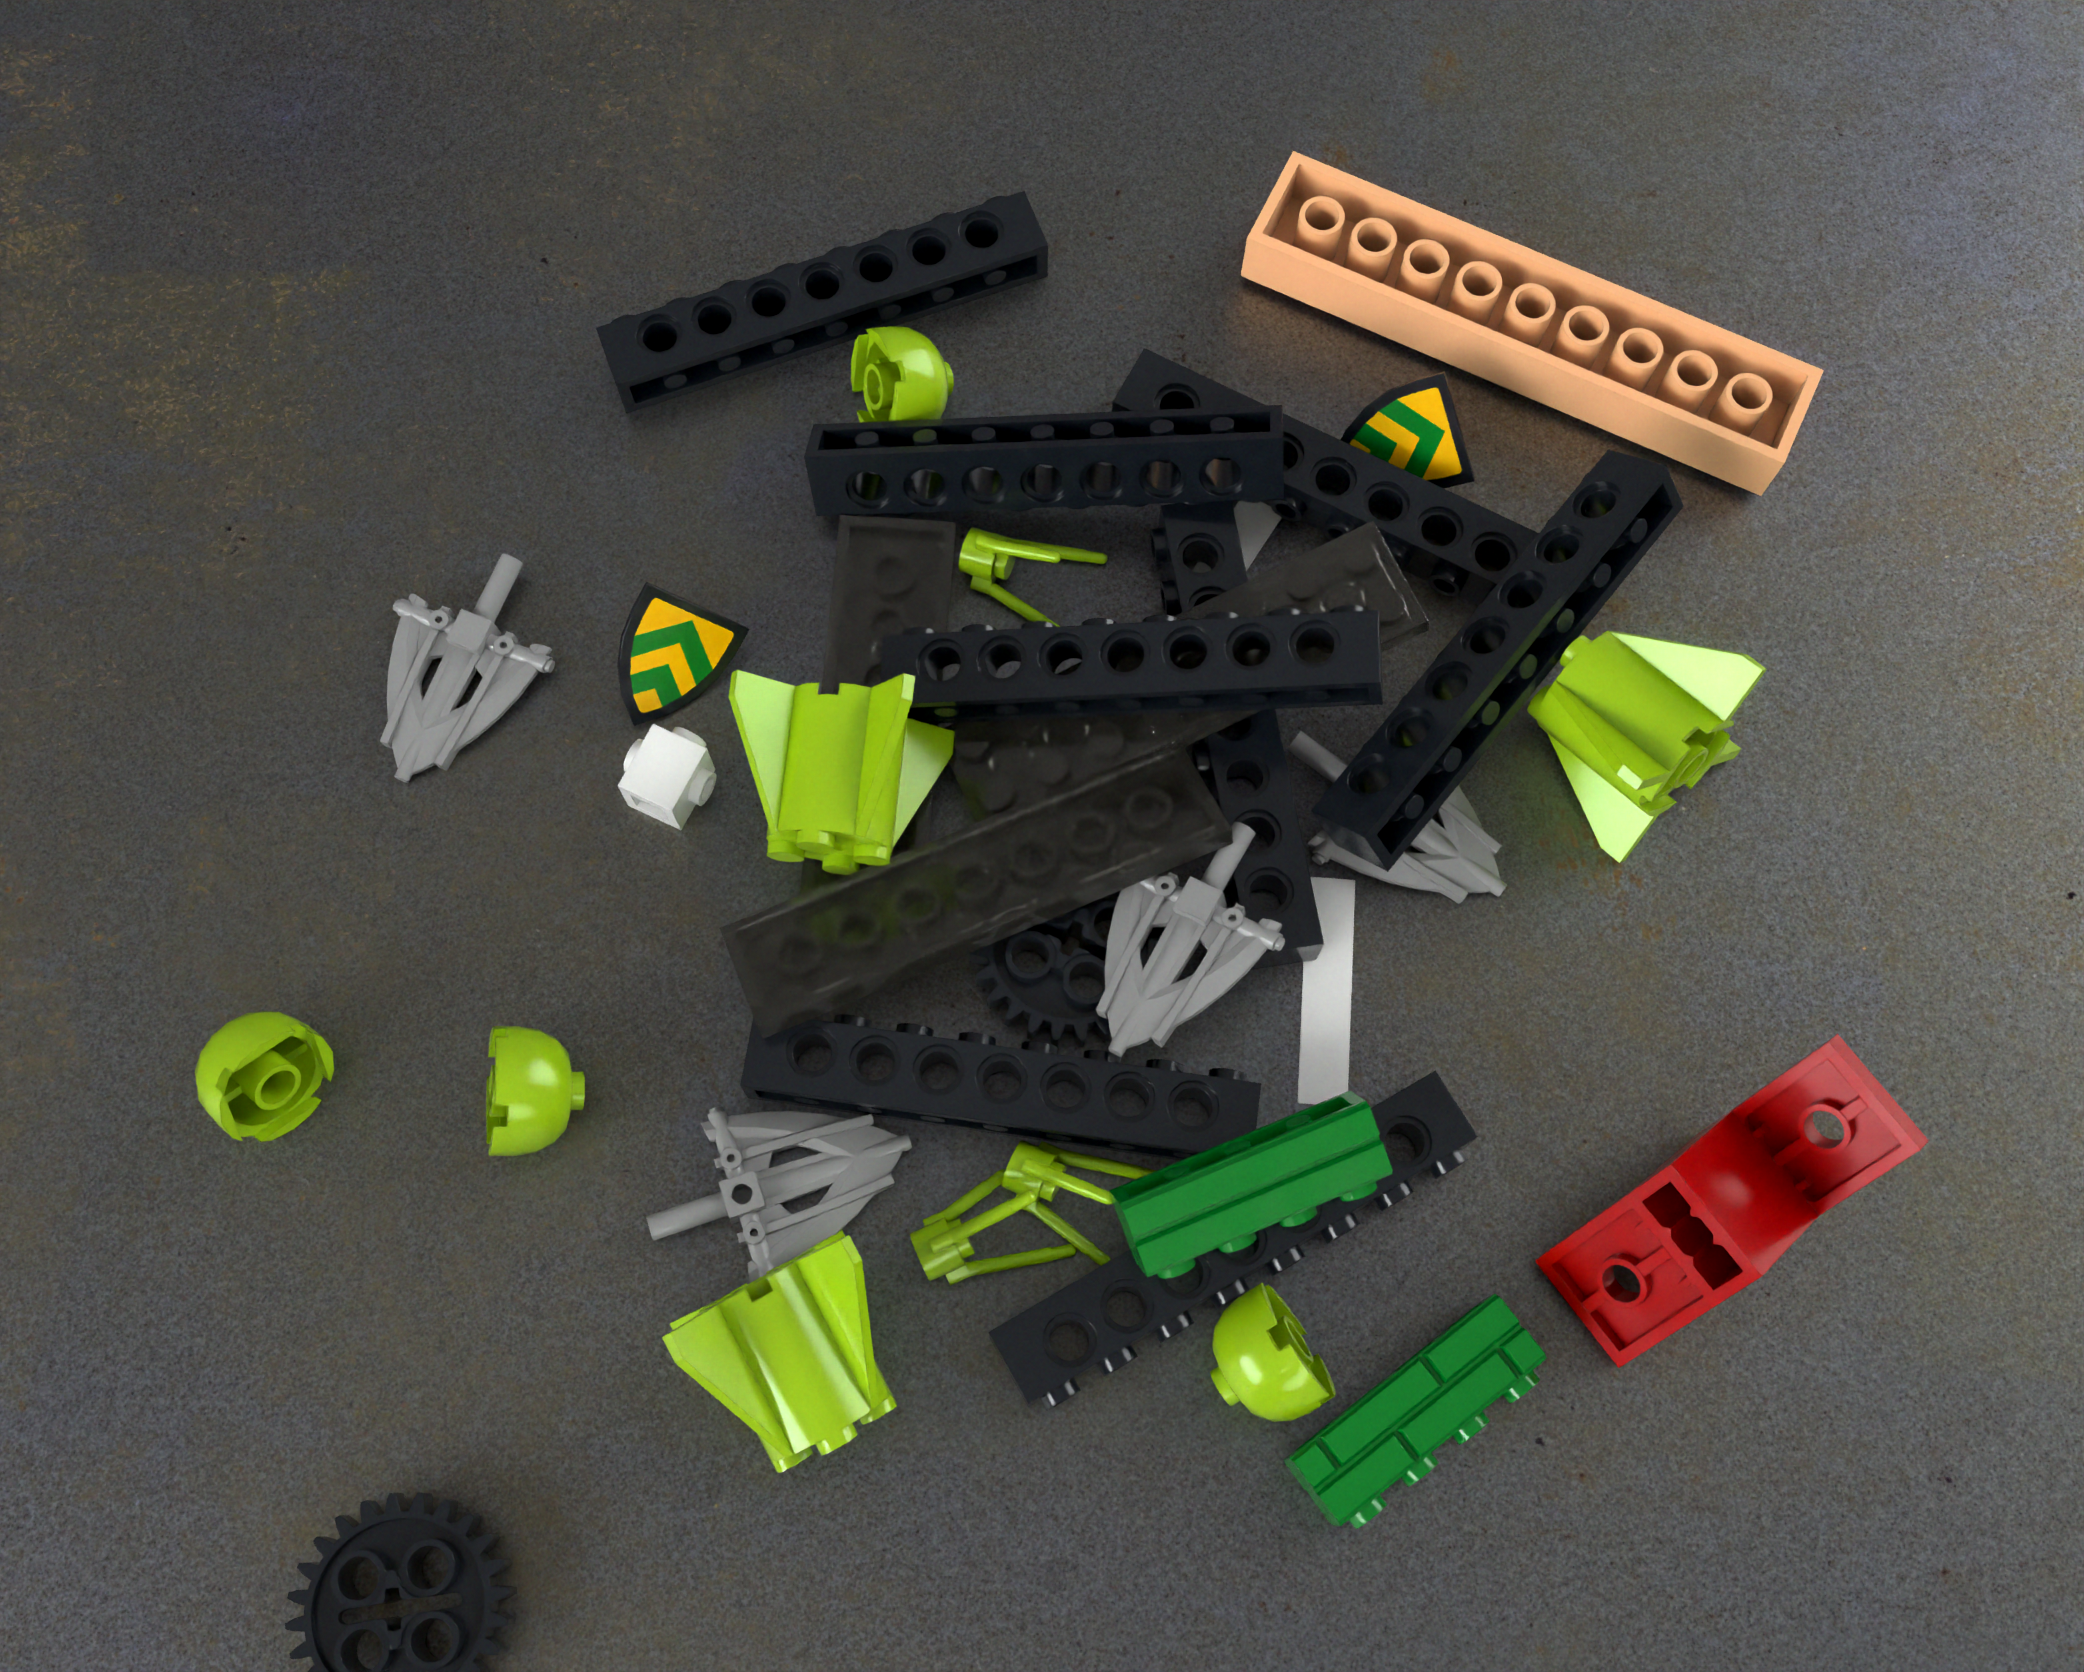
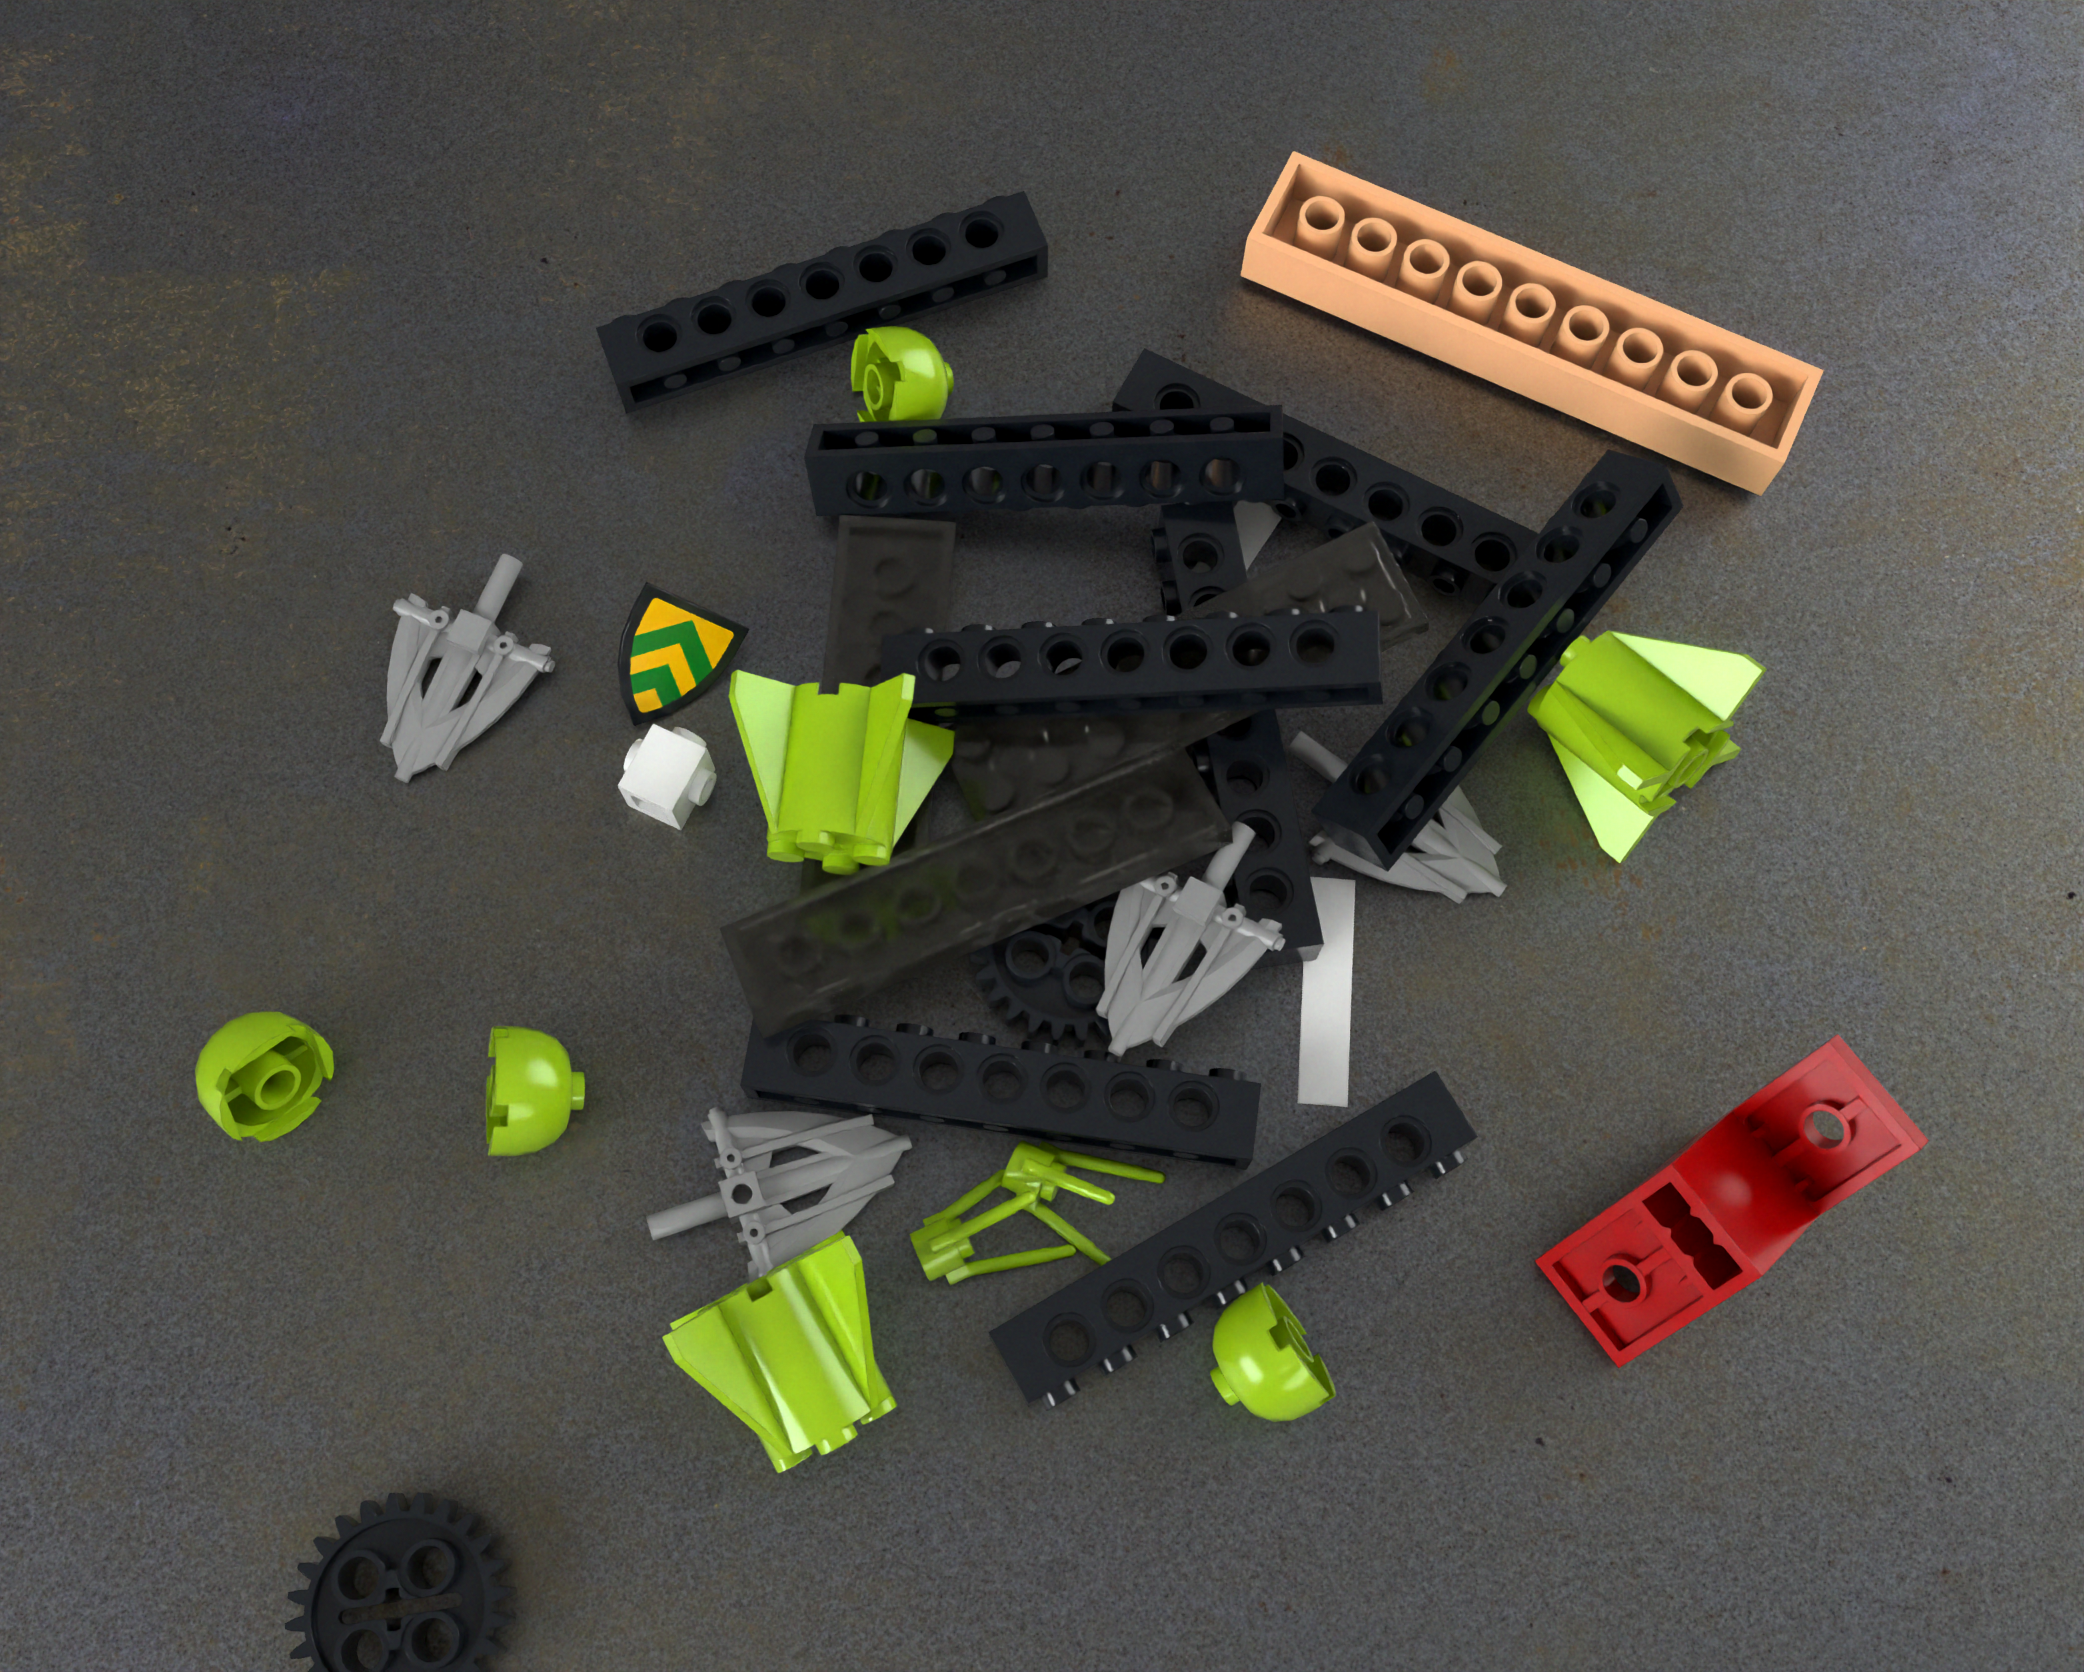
lime plant [958,527,1108,627] -> none
green brick [1109,1090,1393,1279] -> none
green brick [1283,1293,1547,1529] -> none
shield [1341,371,1475,488] -> none

